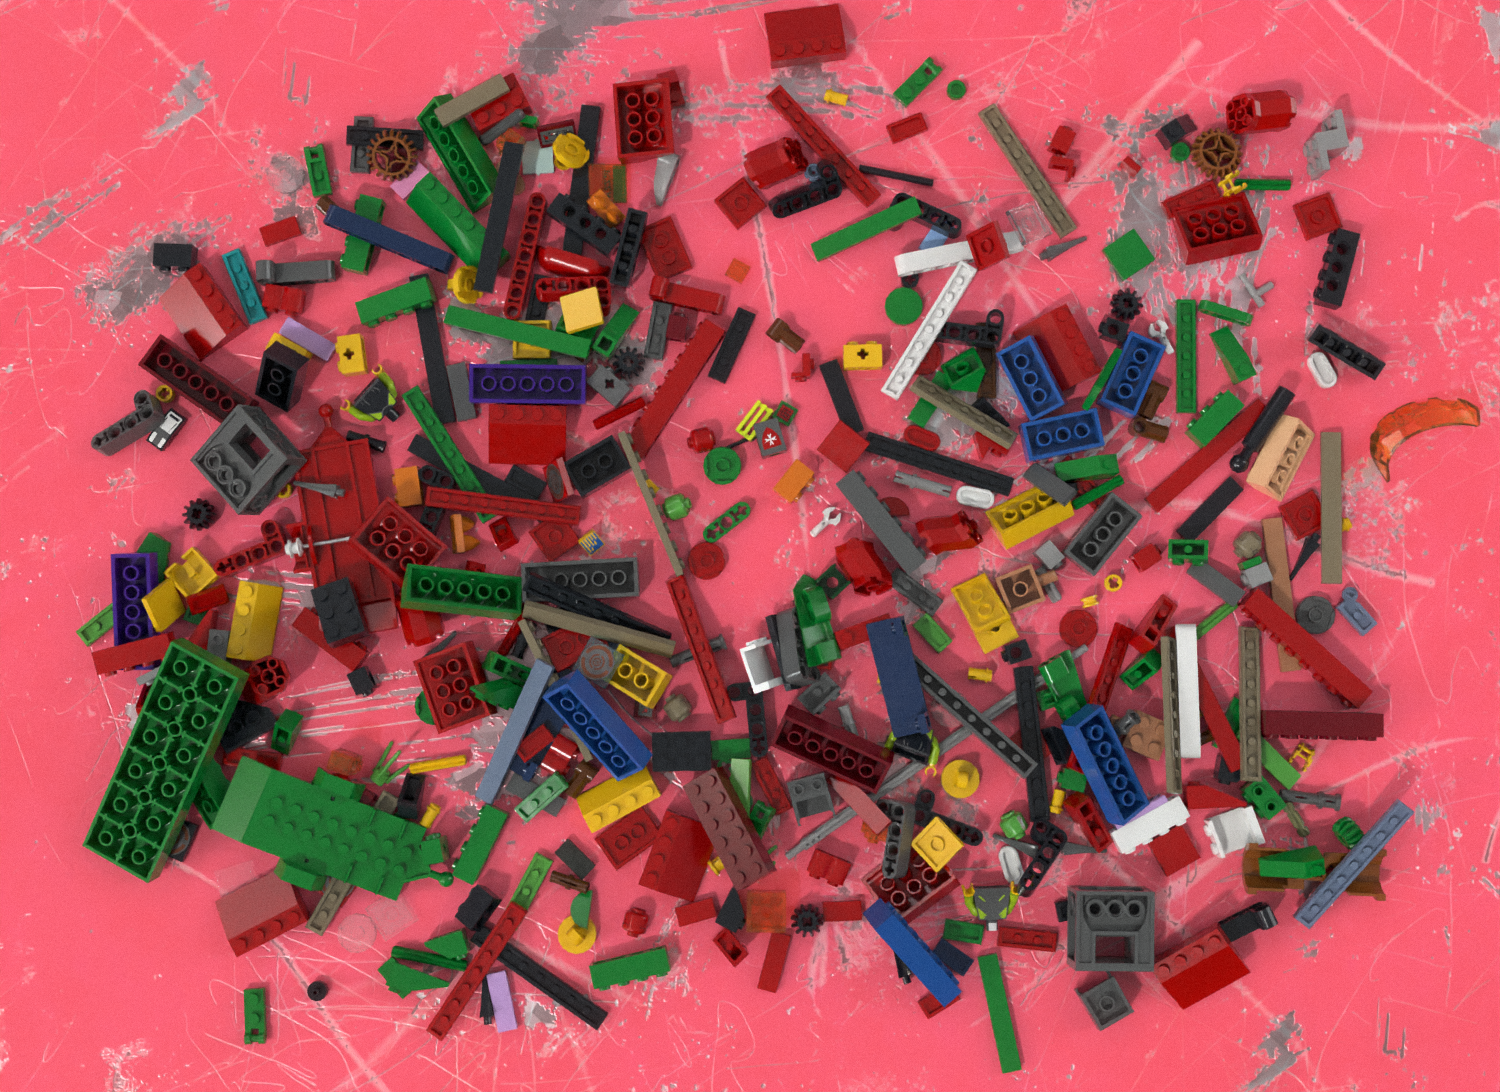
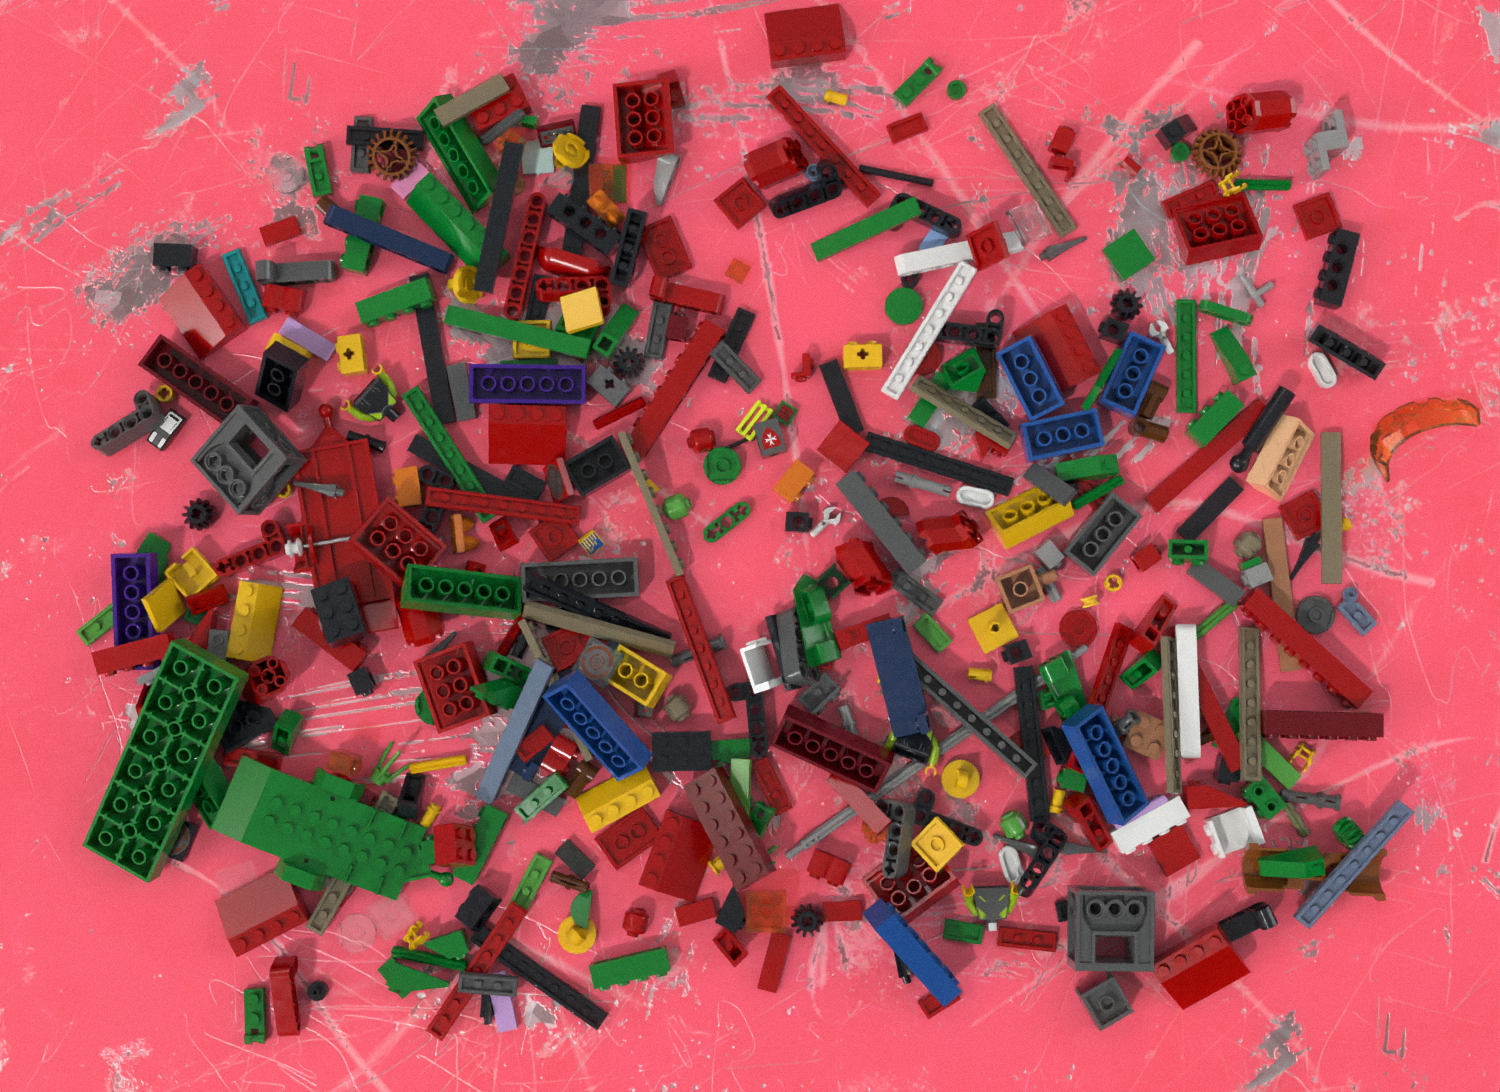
red tile [687,542,726,580] -> none
reddish brown piece [765,318,805,354] -> none
dark grey piece [786,771,836,826] -> none
dark blue tile [932,937,974,977] -> none
yellow tile [951,573,1011,636] -> none
green tile [977,952,1022,1074] -> none
none -> red beam [269,955,301,1037]
none -> yellow piece [403,921,430,950]
none -> red brick [433,823,477,868]
none -> dark grey tile [457,971,518,997]
none -> clear tile [544,165,574,190]
none -> dark grey tile [709,340,762,394]
none -> black brick [785,512,813,534]

